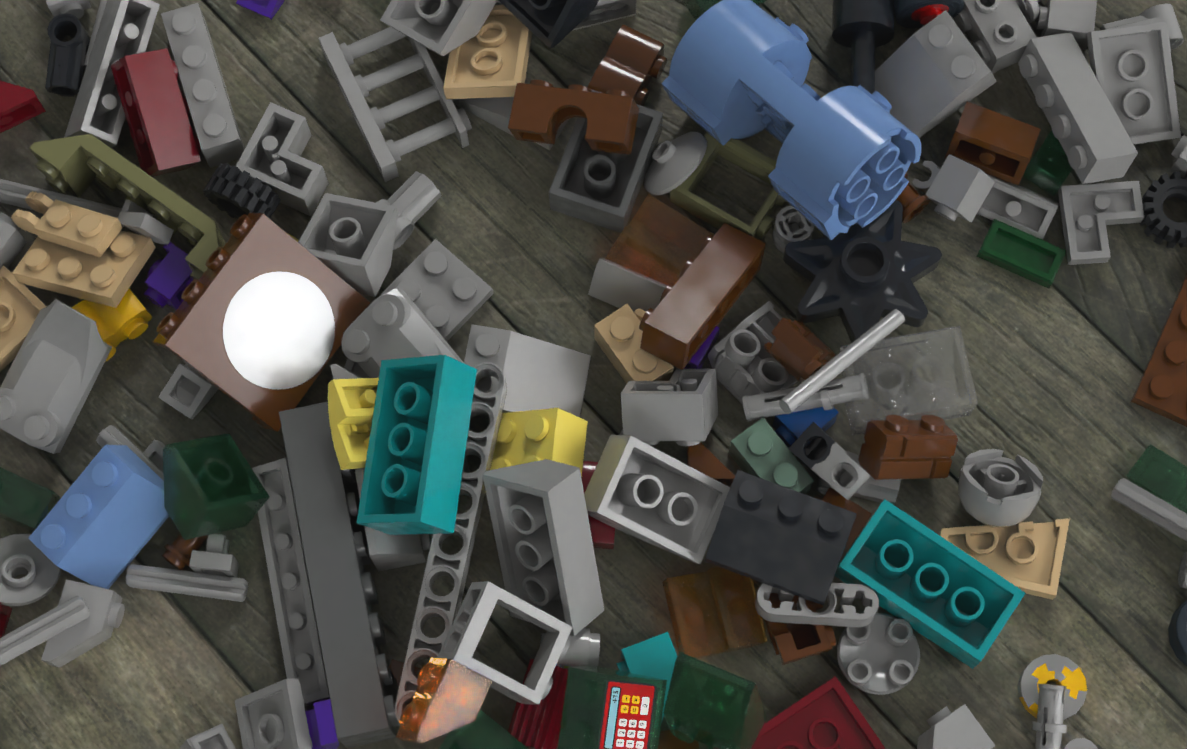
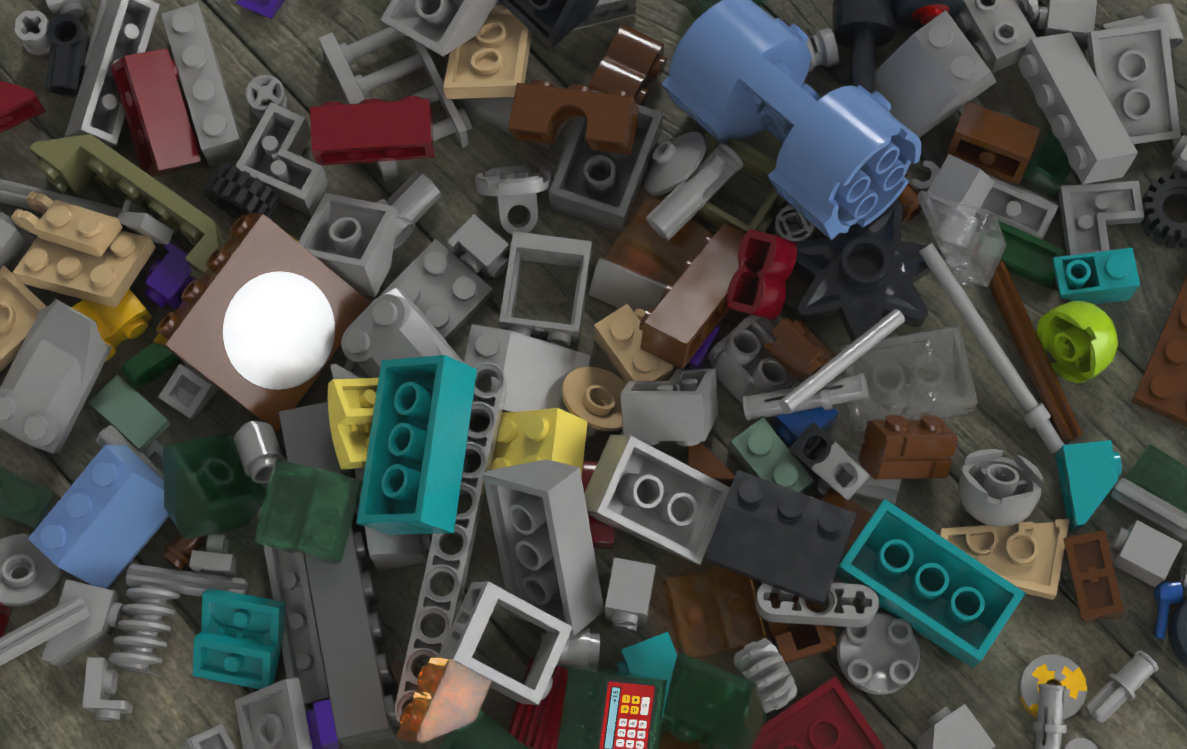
none -> light grey bush [14,10,51,58]
none -> light grey bracket [82,657,133,721]
none -> sand green slope [88,375,171,453]
none -> light grey piece [108,585,180,676]
none -> dark green beam [121,343,183,388]
none -> teal slope [193,588,286,689]
none -> light grey brick [234,421,284,484]
none -> light grey wheel [246,75,288,120]
none -> clear green slope [253,460,363,564]
none -> dark red brick [310,96,435,166]
none -> light grey brick [447,214,510,279]
none -> light grey tile [475,165,553,235]
none -> light grey window [499,231,592,346]
none -> tan dish [561,367,627,431]
none -> light grey brick [605,557,656,633]
none -> light grey piece [646,143,744,241]
none -> dark red brick [727,229,797,320]
none -> light grey gear [734,638,797,713]
none -> light grey wheel [806,28,839,72]
none -> clear slope [917,191,1007,287]
none -> light grey bar [919,243,1065,454]
none -> reddish brown axle [983,260,1082,444]
none -> lime cylinder [1036,301,1118,384]
none -> teal slope [1052,248,1140,304]
none -> teal slope [1055,440,1122,533]
none -> reddish brown hinge [1063,530,1124,623]
none -> light grey axle [1085,650,1159,724]
none -> light grey brick [1110,520,1182,587]
none -> blue hand [1154,581,1183,639]

